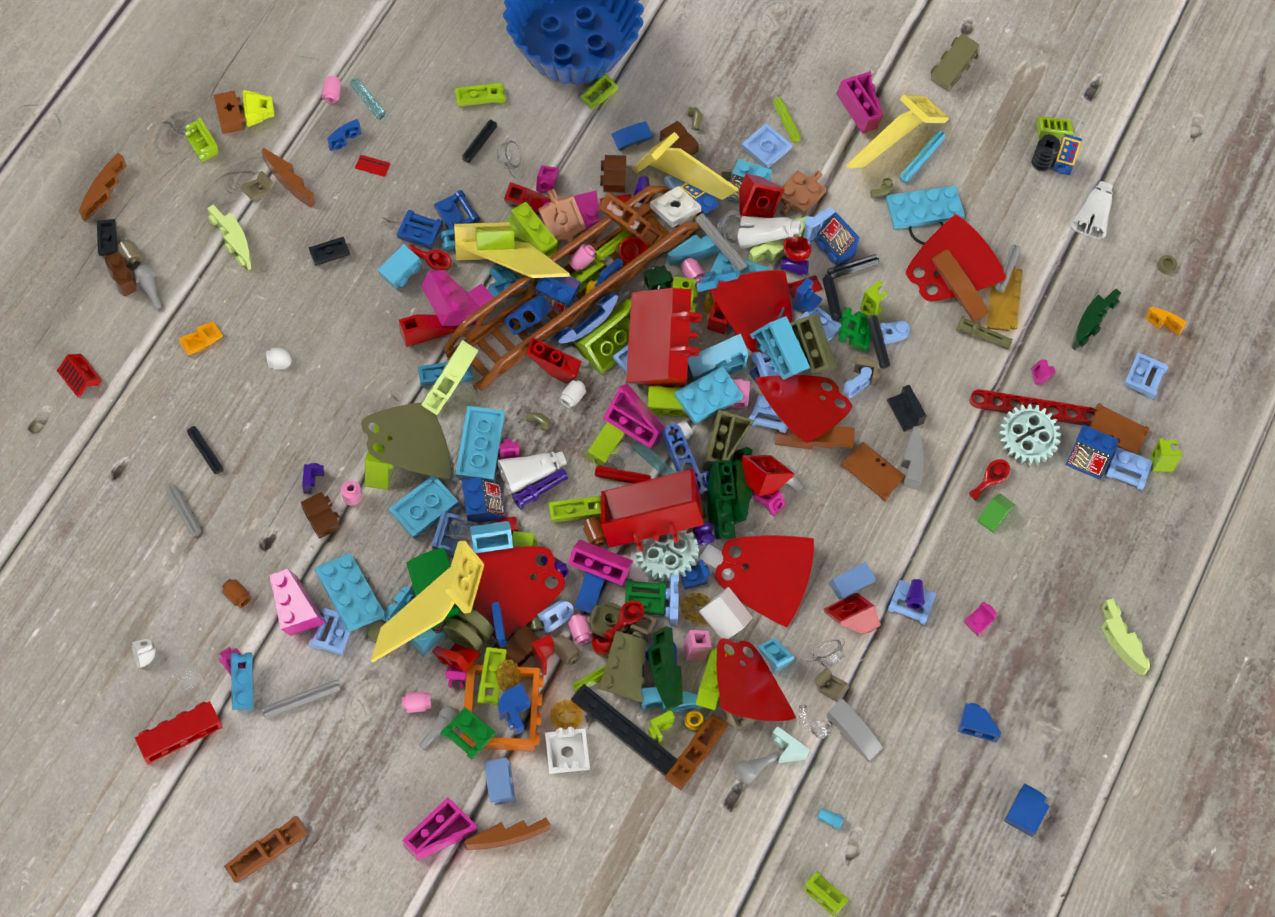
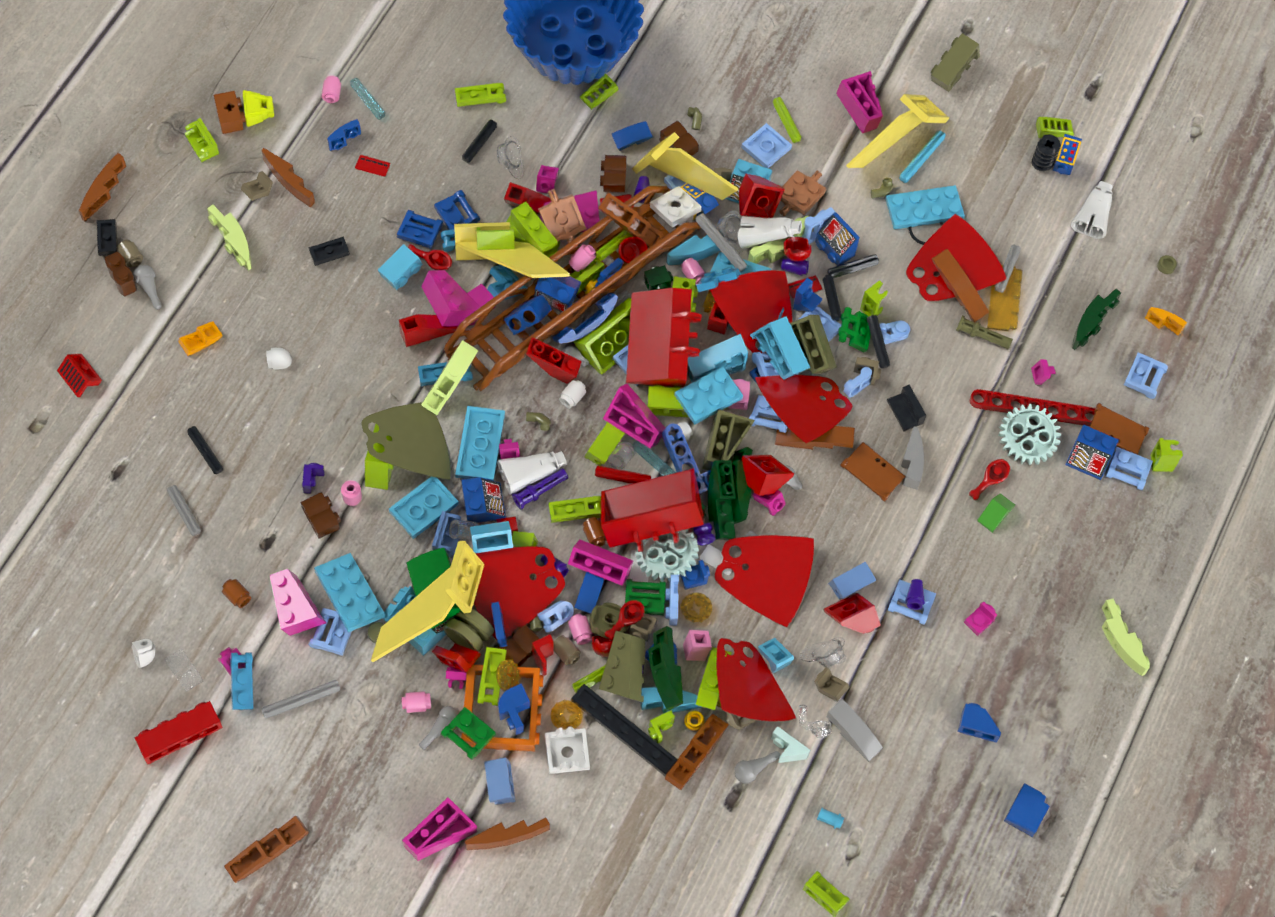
white slope [698,587,753,639] -> none

